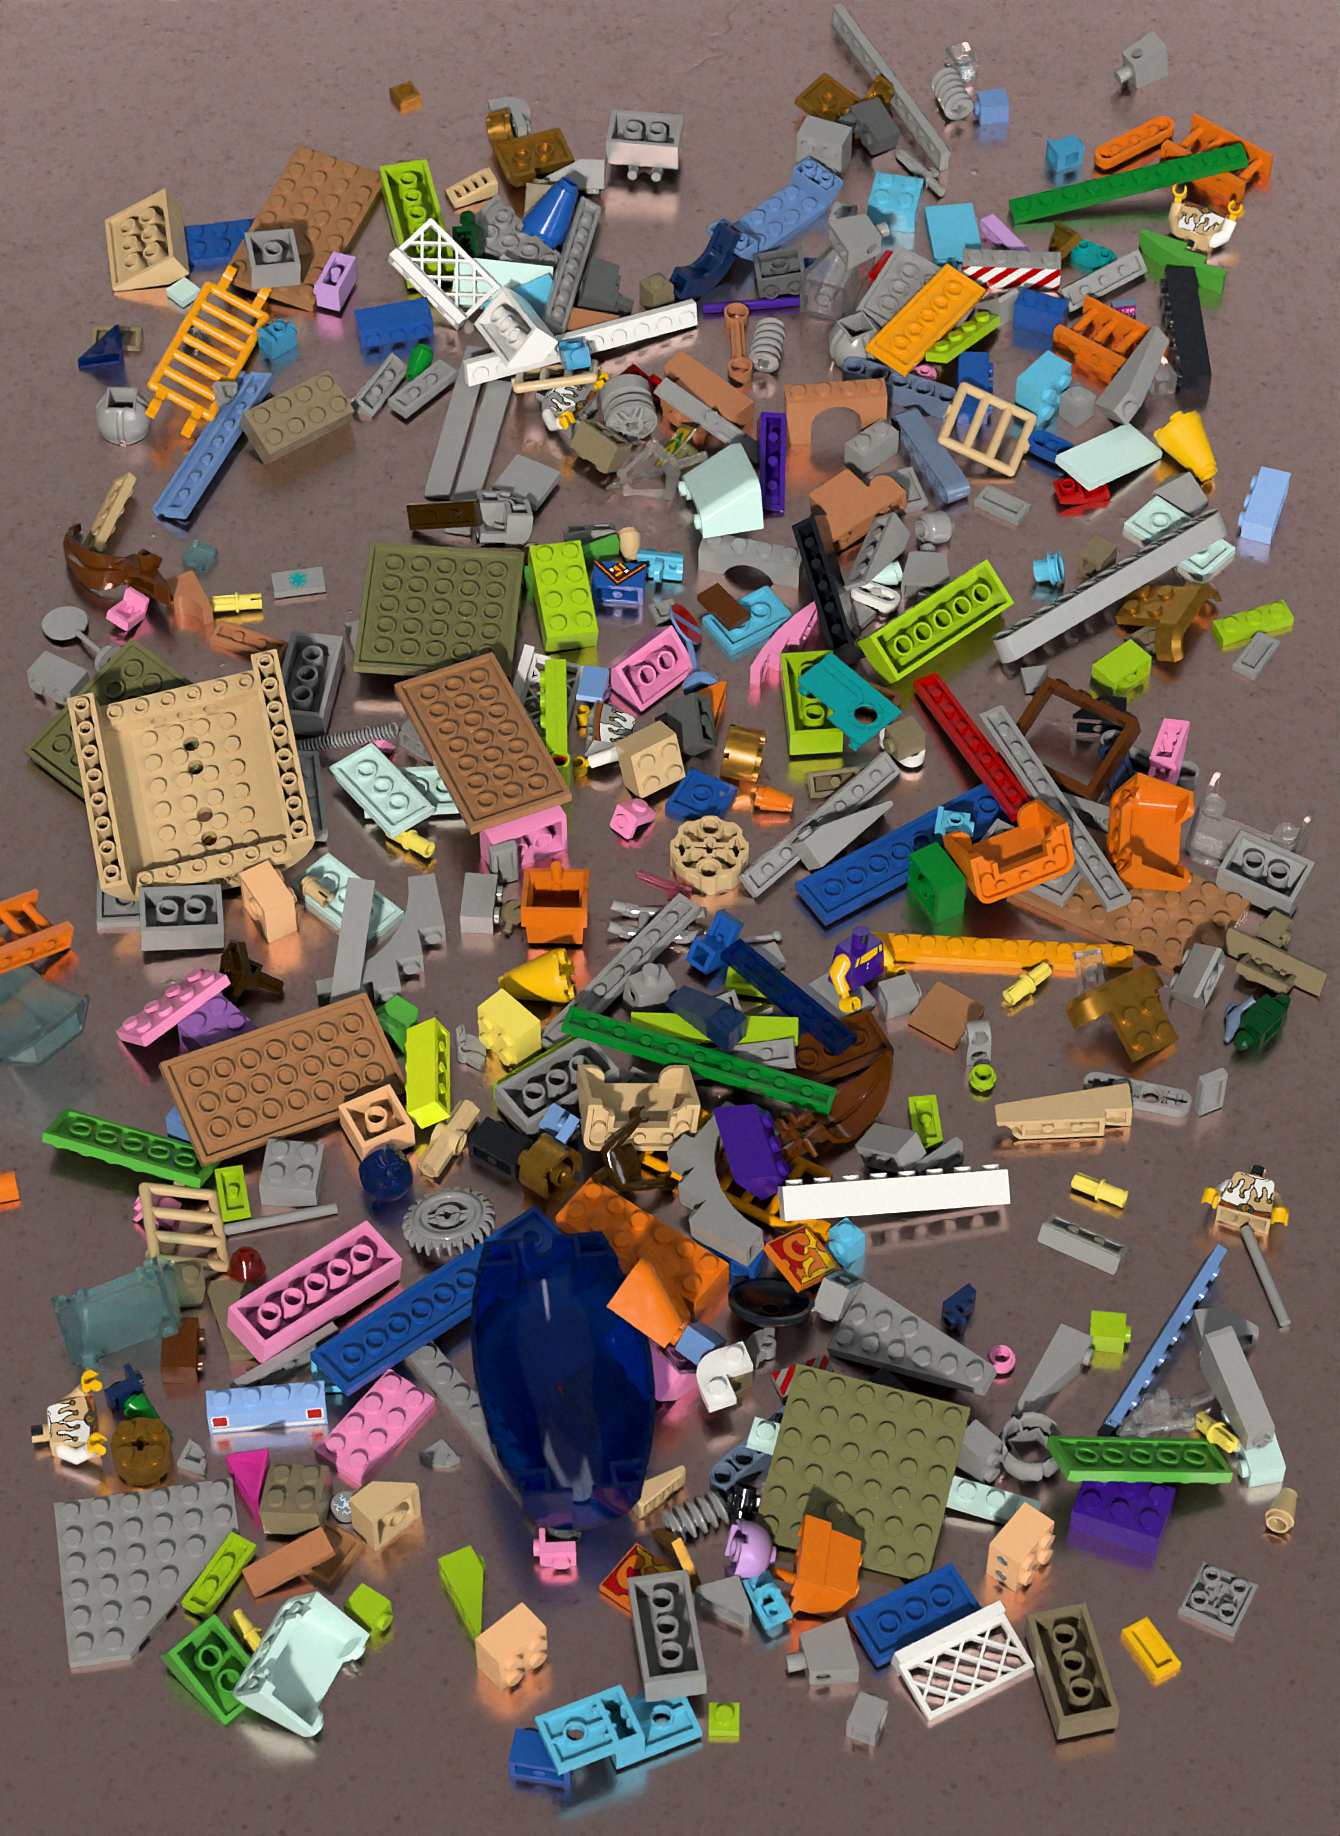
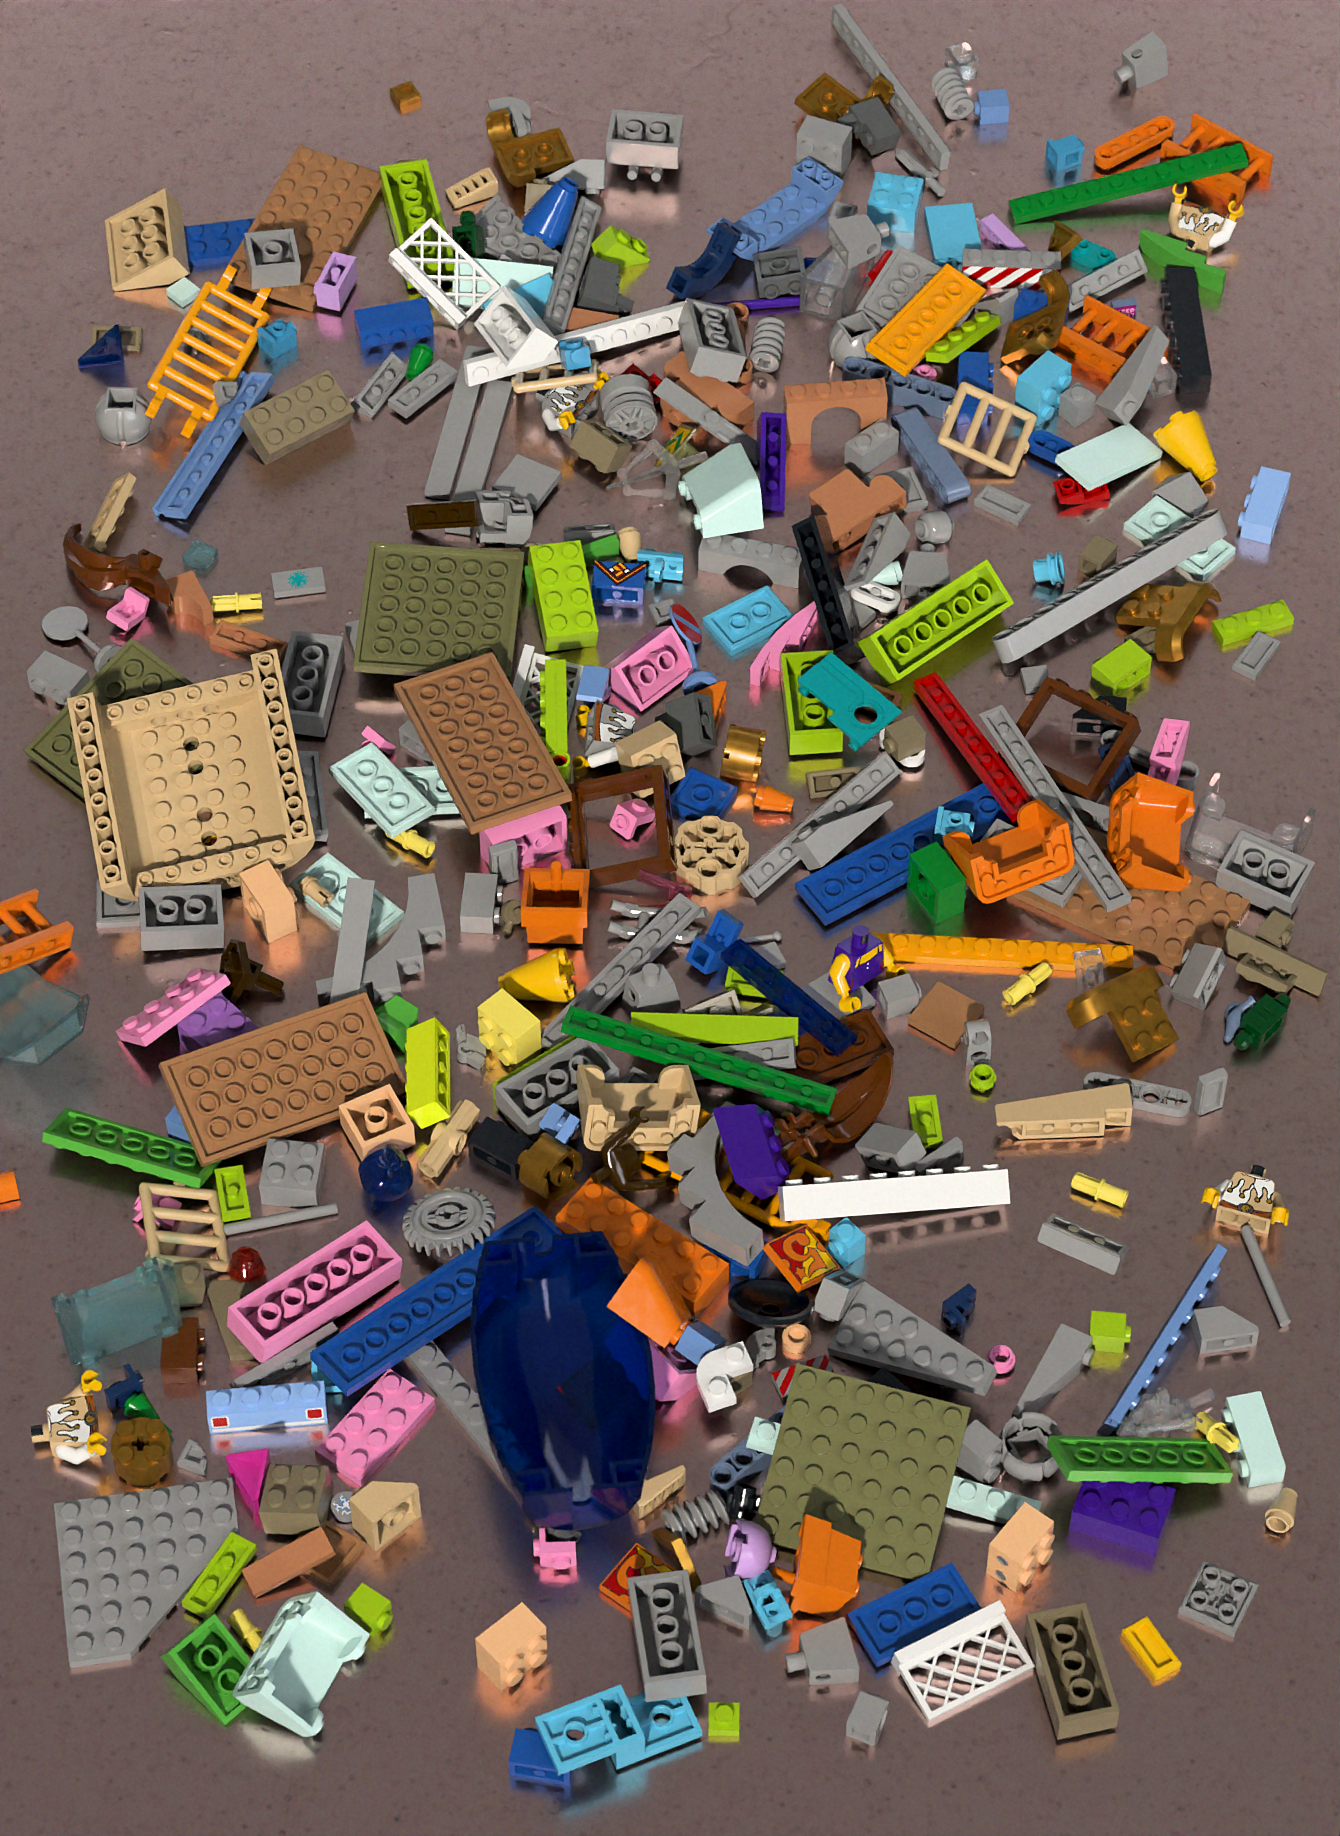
light grey piece [299,722,398,752] -> none
light grey tile [419,1437,460,1468] -> none
lime slope [438,1545,487,1644] -> none
dark tan brick [639,271,674,311] -> none
dark blue slope [665,985,747,1053] -> none
reddish brown tile [697,583,750,632] -> none
light grey slope [1199,1326,1275,1451] -> none
none -> reddish brown window [566,765,677,889]
none -> lime slope [591,225,651,268]
none -> light grey brick [678,298,746,383]
none -> light nougat tile [782,1324,811,1354]
none -> pearl gold piece [1000,270,1069,364]

